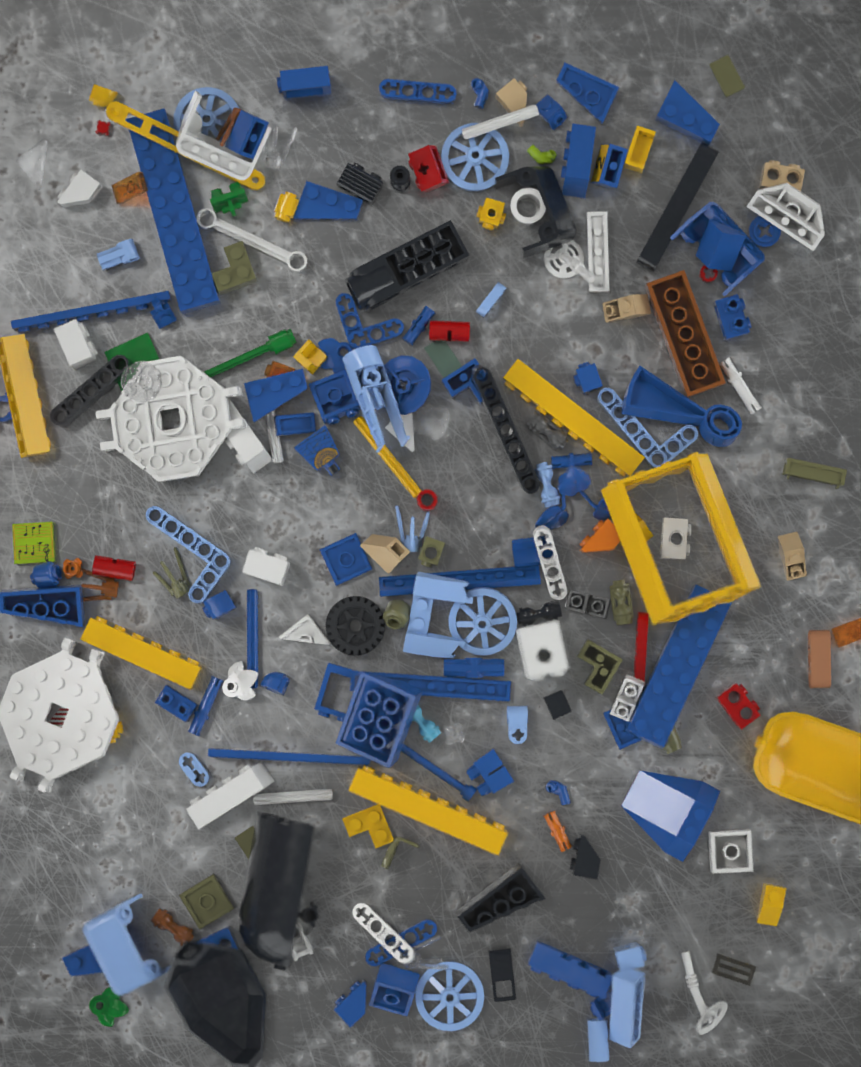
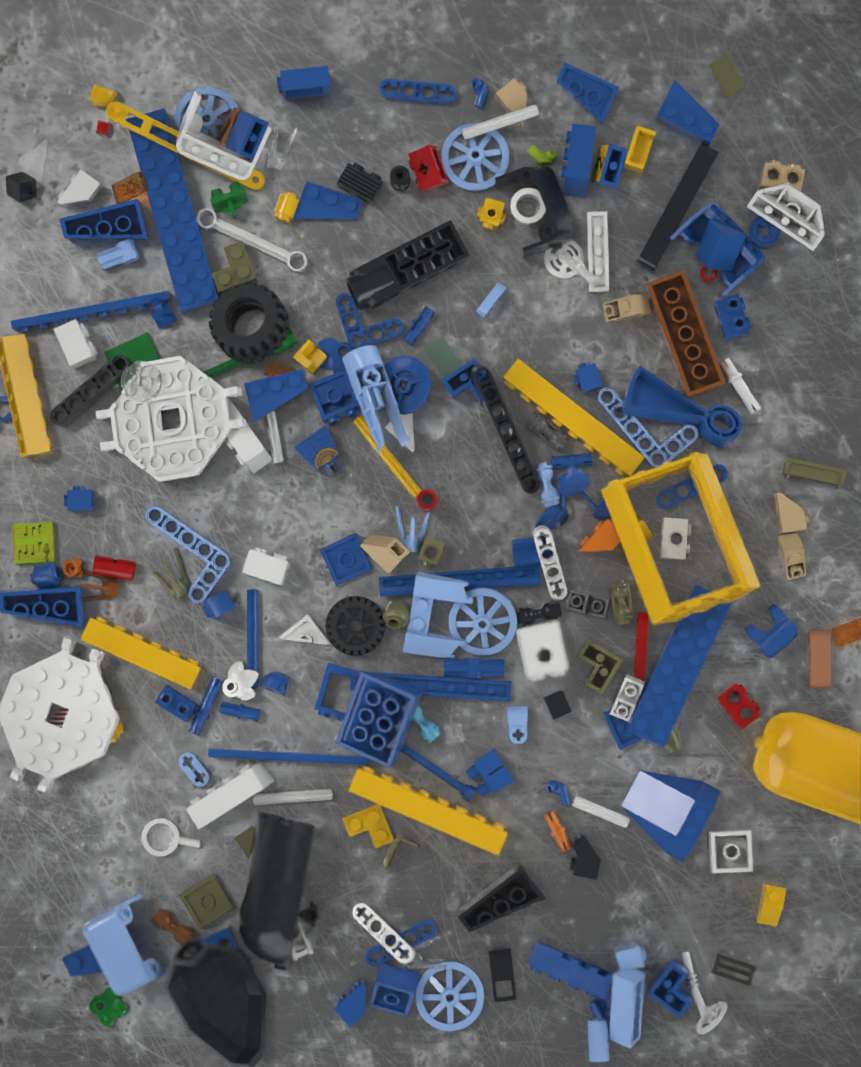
blue tile [274,412,316,436] -> none
red pin [429,320,470,342] -> none
blue bracket [536,94,568,130] -> none
none -> black panel [6,172,37,202]
none -> blue wedge [59,199,149,239]
none -> blue brick [64,486,94,511]
none -> piece [142,818,201,856]
none -> black tyre [209,282,290,363]
none -> blue axle [219,702,260,722]
none -> white axle [572,796,630,828]
none -> blue brick [647,956,692,1018]
none -> blue beam [655,464,728,509]
none -> blue piece [744,604,798,658]
none -> tan slope [774,493,809,534]

